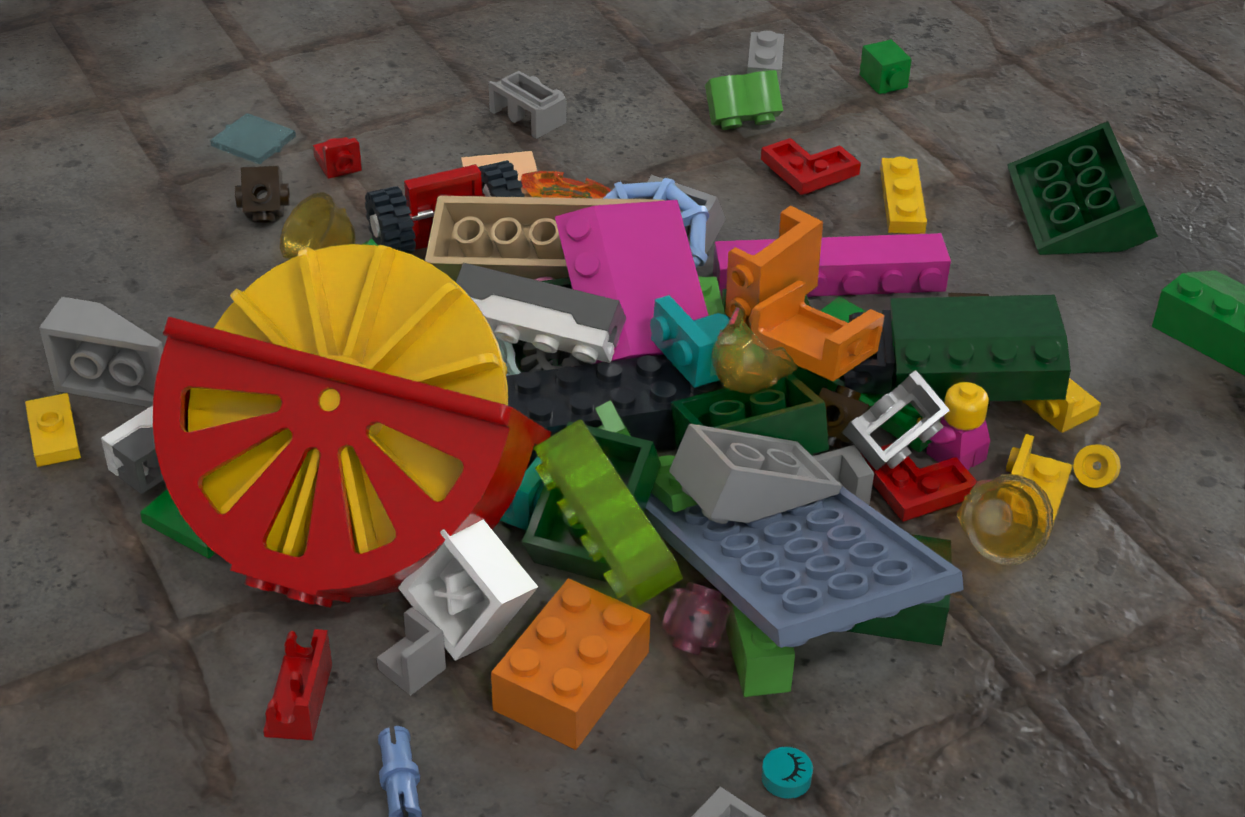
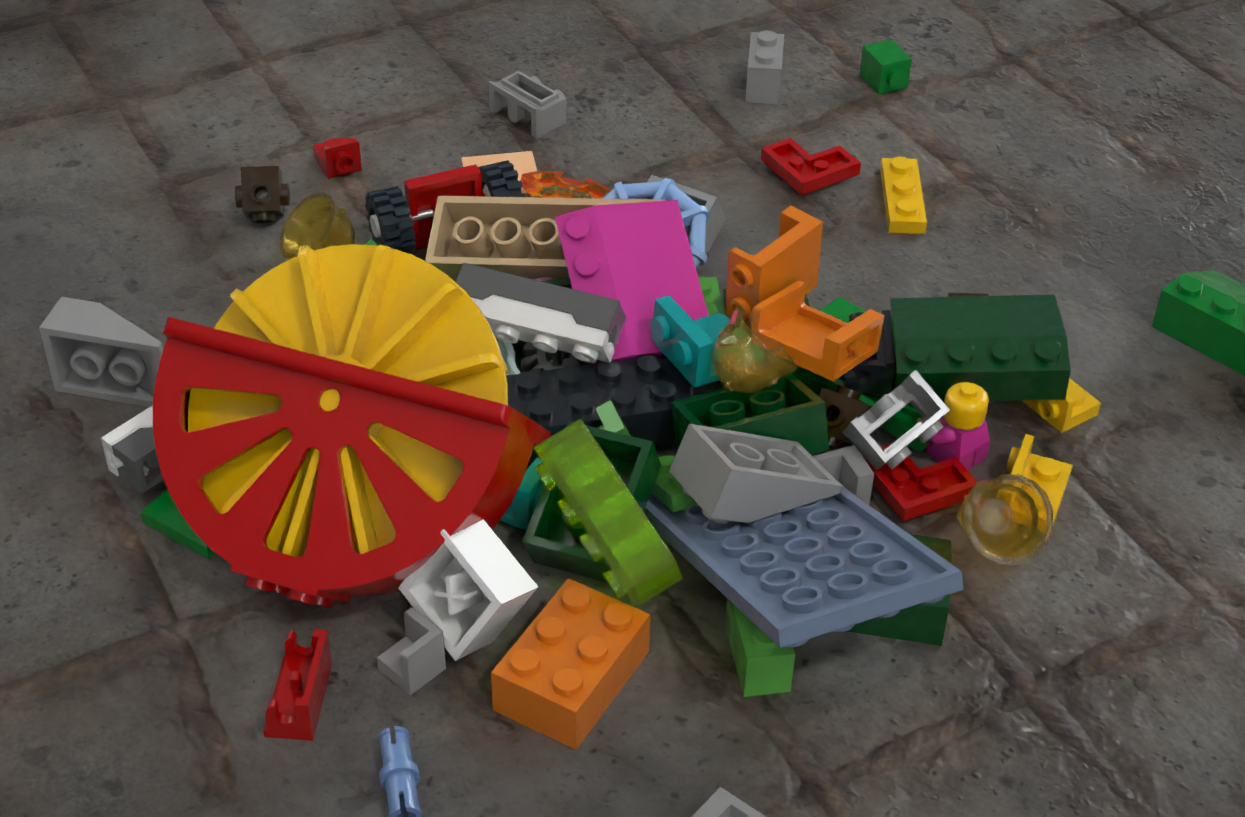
yellow plate [25,393,81,467] -> none
clear light blue piece [210,113,296,164] -> none
clear pink head [662,581,730,655] -> none
bright green brick [705,70,783,130] -> none
dark pink brick [713,233,951,299] -> none
teal tile [761,747,813,799] -> none
dark green slope [1007,121,1158,255] -> none
yellow tile [1073,444,1121,488] -> none

